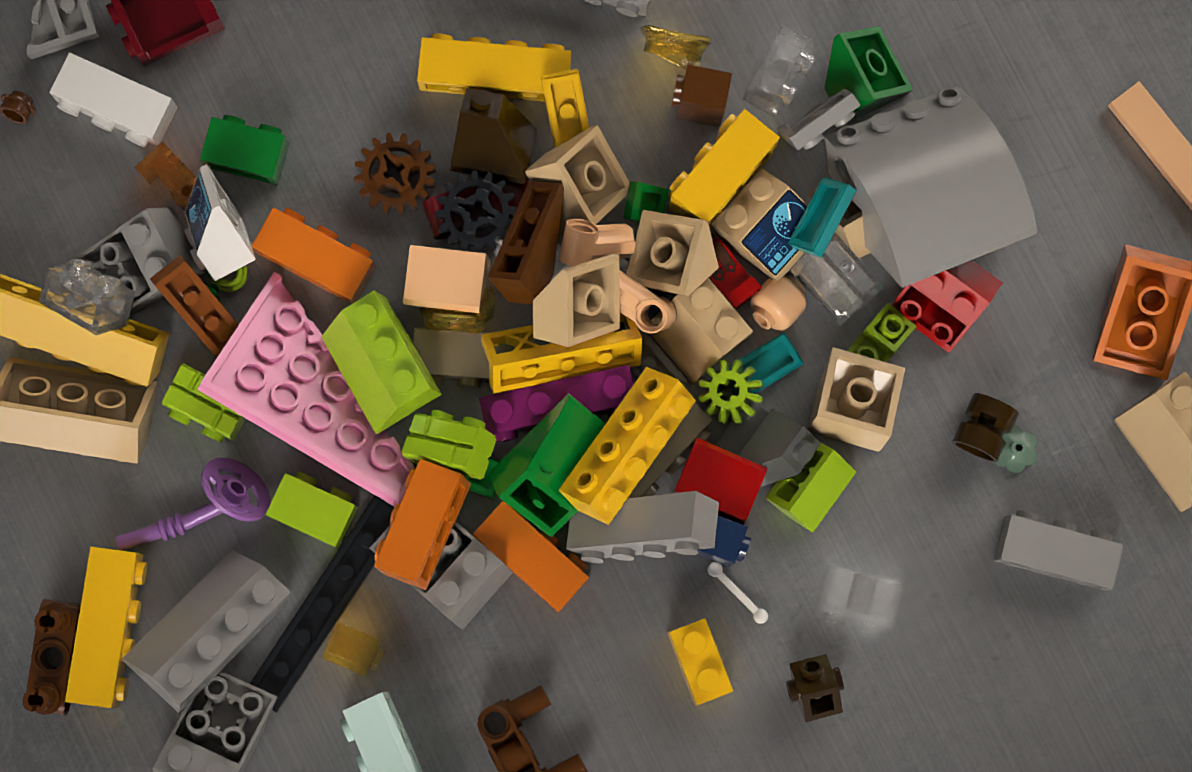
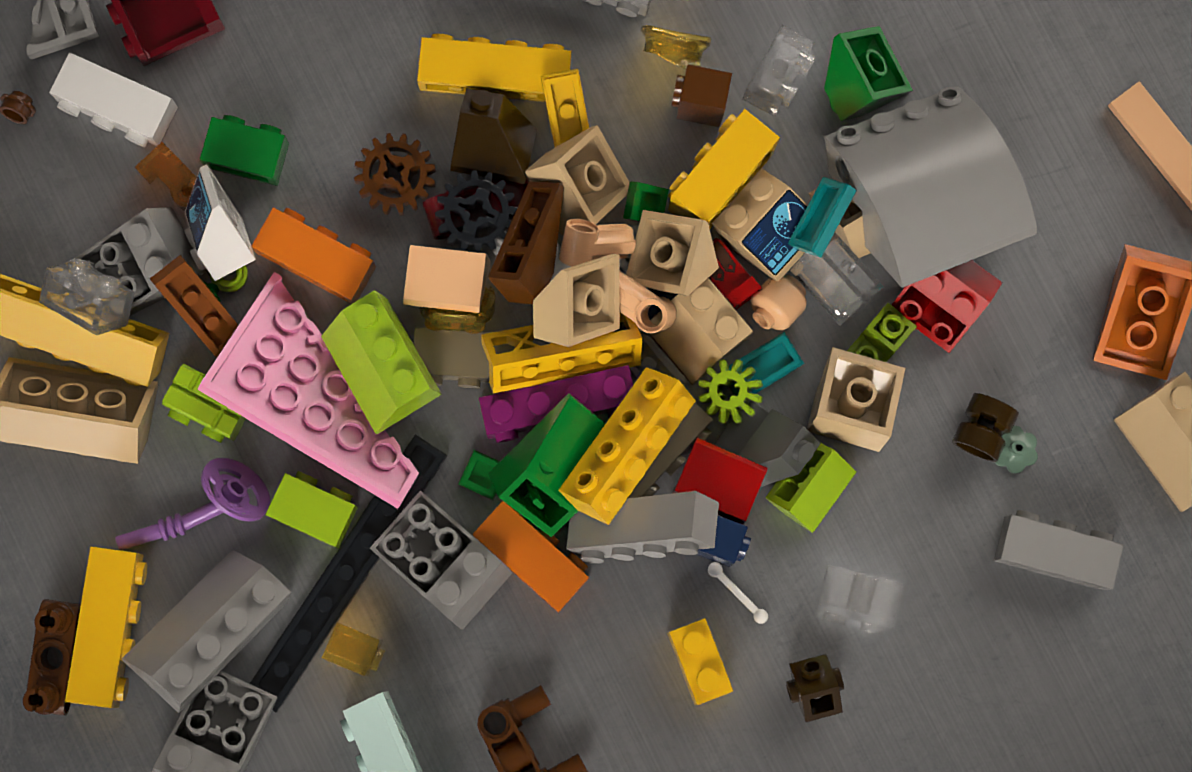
orange brick [374,459,471,590] -> none
lime brick [402,410,496,480] -> none
light grey wing [777,89,861,150] -> none

